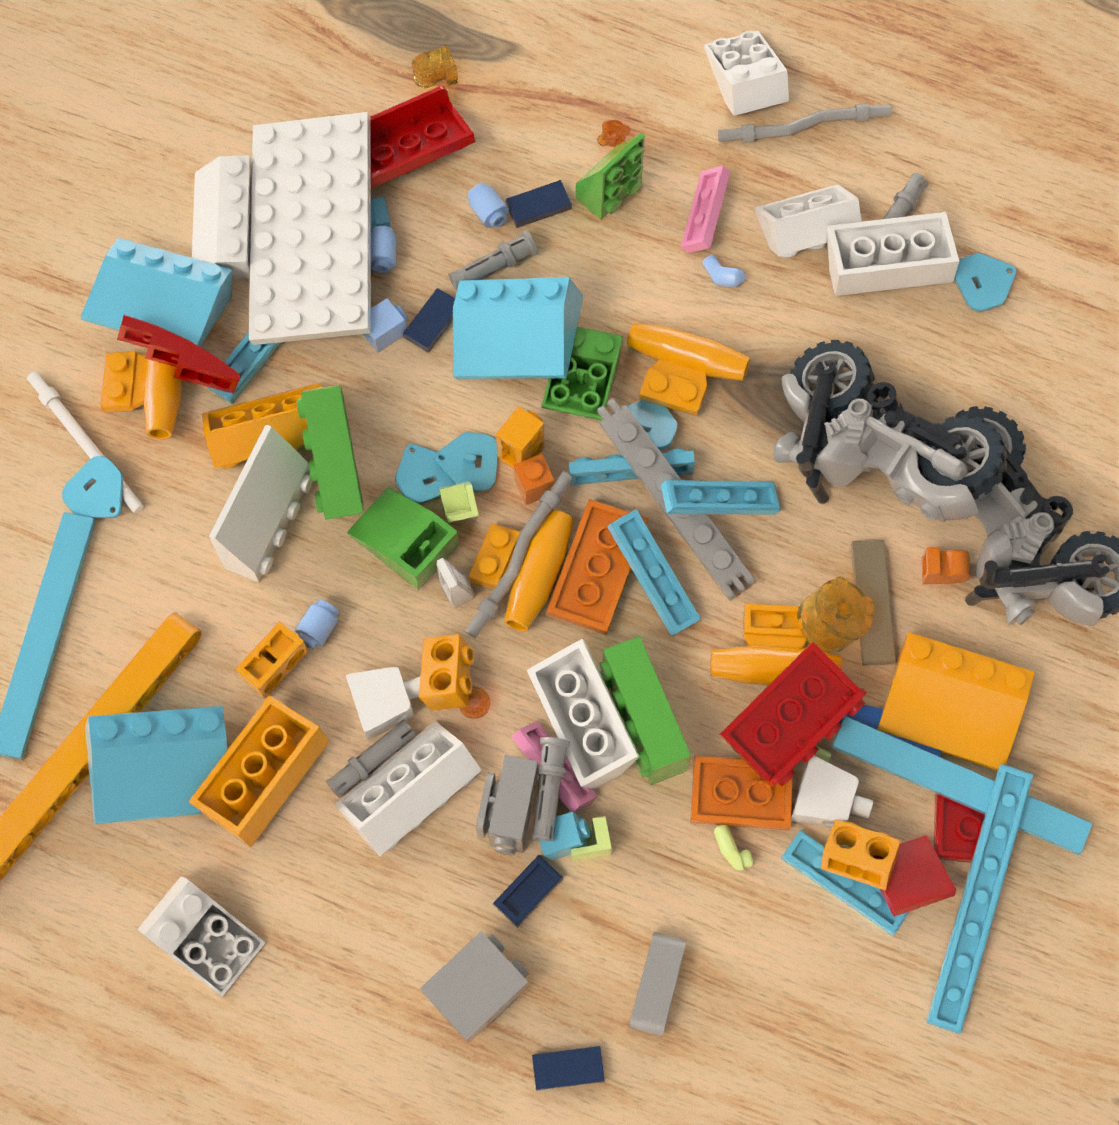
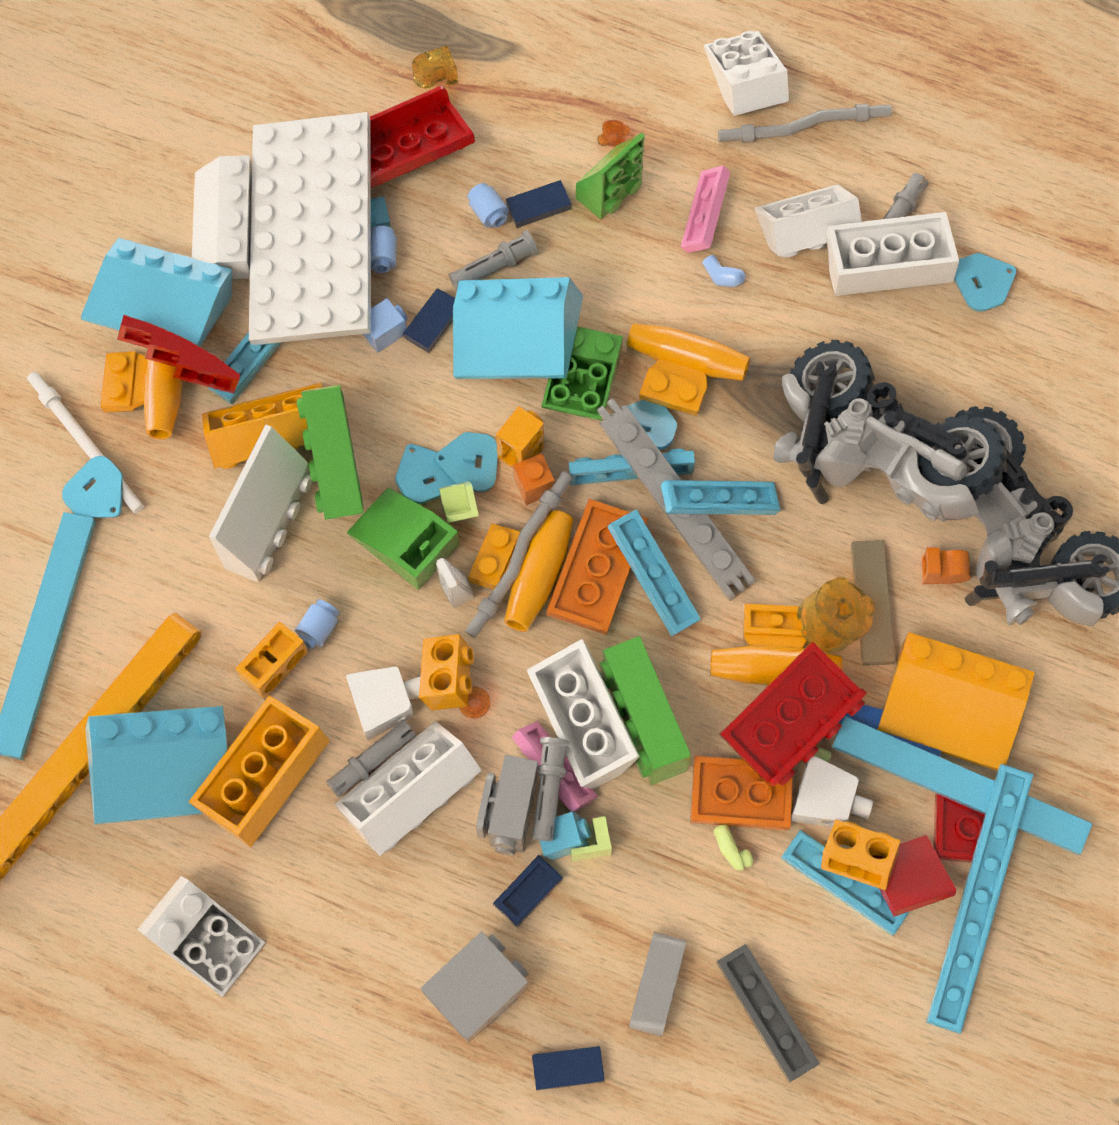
none -> dark grey plate [716,944,820,1083]

